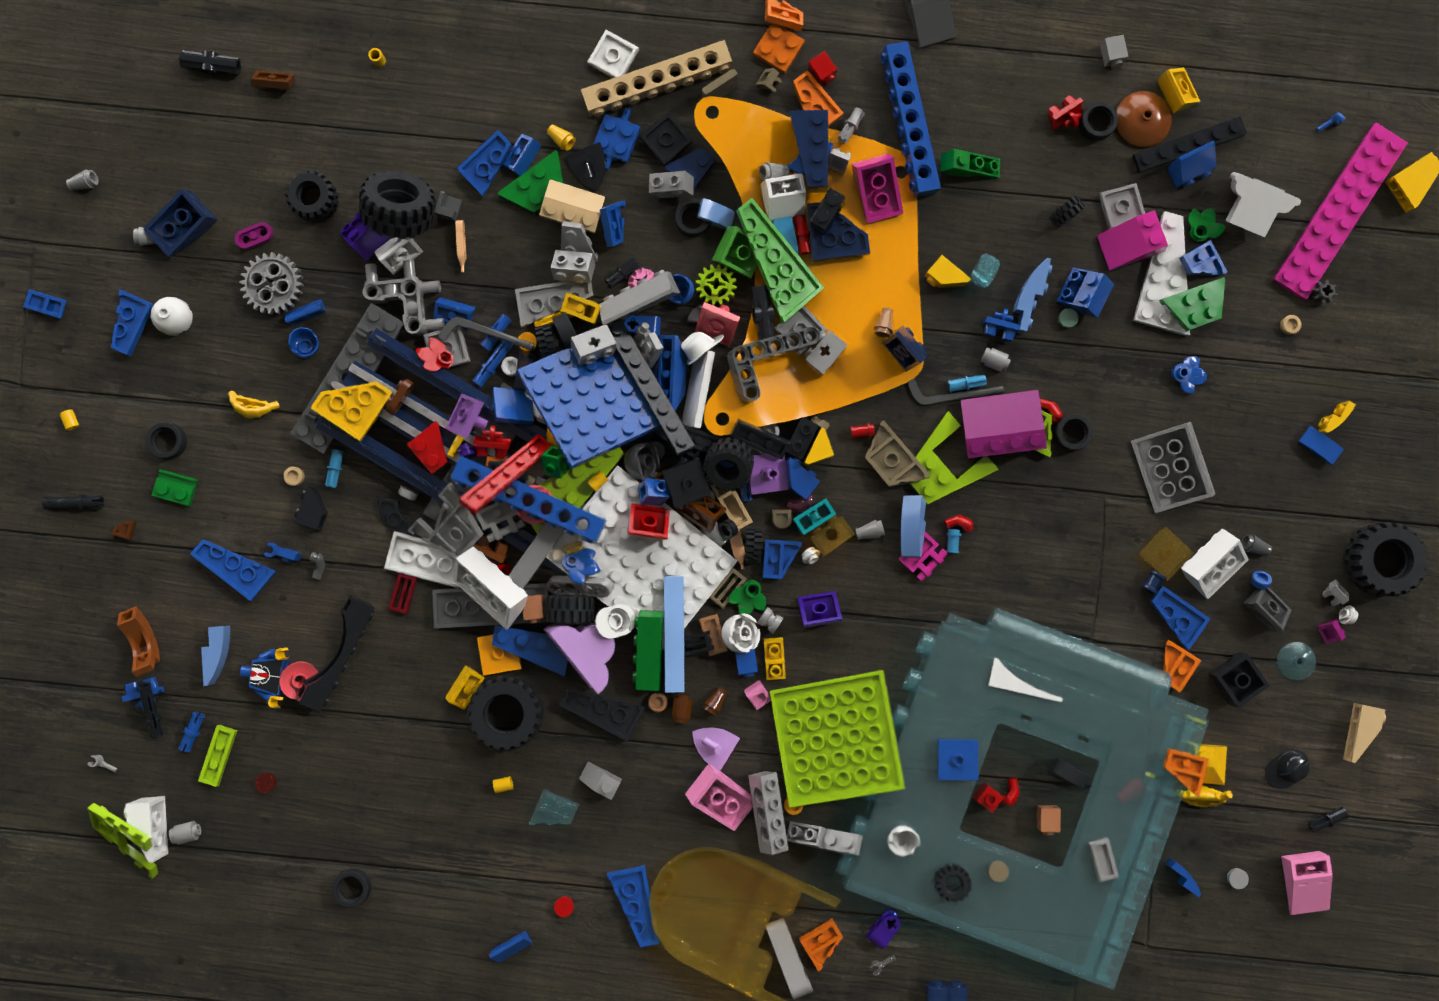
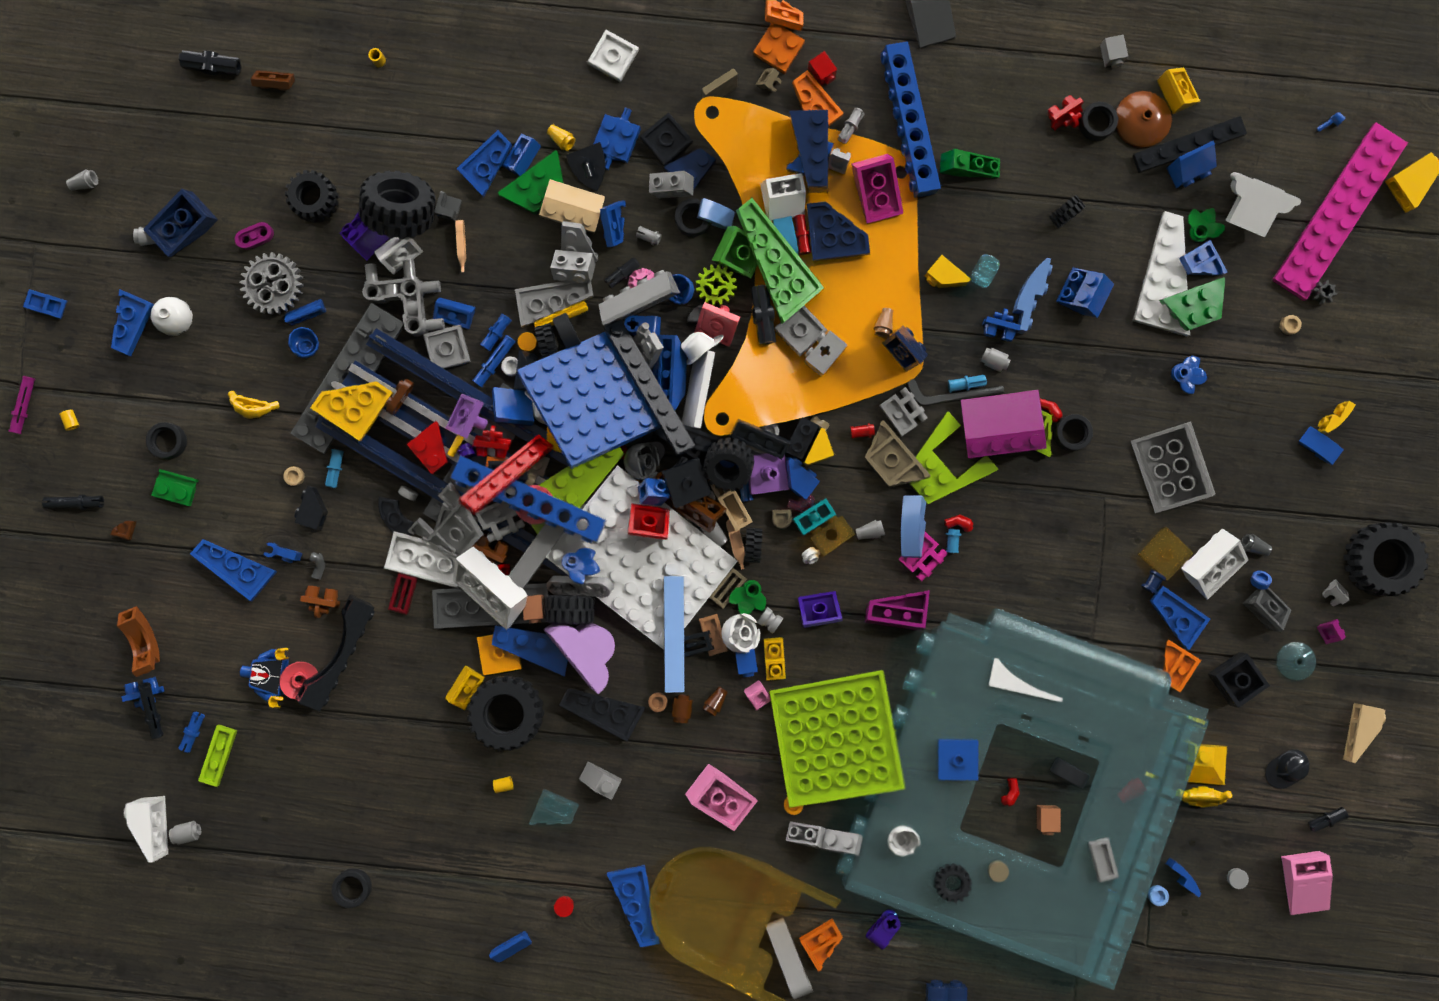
light grey hand [87,755,117,772] -> none
lime wing [87,803,158,879] -> none
medium blue slope [201,625,230,686] -> none
clear red tile [255,772,277,793] -> none
plate [416,337,454,372] -> none
dark grey piece [439,317,535,351] -> none
green brick [541,445,570,479] -> none
yellow slope [560,292,601,324] -> none
clear yellow tile [563,541,584,554] -> none
light grey brick [570,324,616,366] -> none
tan brick [581,40,732,117] -> none
yellow hinge [587,470,609,492] -> none
white piece [595,604,635,639] -> none
green brick [633,610,663,691] -> none
lavender shield [692,728,740,771] -> none
black tile [719,519,738,539] -> none
dark grey beam [727,327,820,404] -> none
light grey brick [748,771,788,855] -> none
light grey cone [759,162,789,180] -> none
blue wing [763,539,802,579] -> none
black brick [810,188,845,235] -> none
clear hand [870,955,896,976] -> none
red brick [973,782,1004,813] -> none
sand green tile [1058,308,1078,328] -> none
dark pink slope [1096,210,1168,271] -> none
light grey tile [1098,183,1145,230] -> none
orange wing [1163,748,1209,796] -> none
white plate [1339,606,1358,625] -> none
none -> magenta pin [8,376,35,434]
none -> dark orange hips [300,585,341,618]
none -> light grey pin [636,226,662,246]
none -> magenta wedge [865,590,930,631]
none -> light grey plate [879,387,928,437]
none -> light blue tile [1148,885,1169,906]

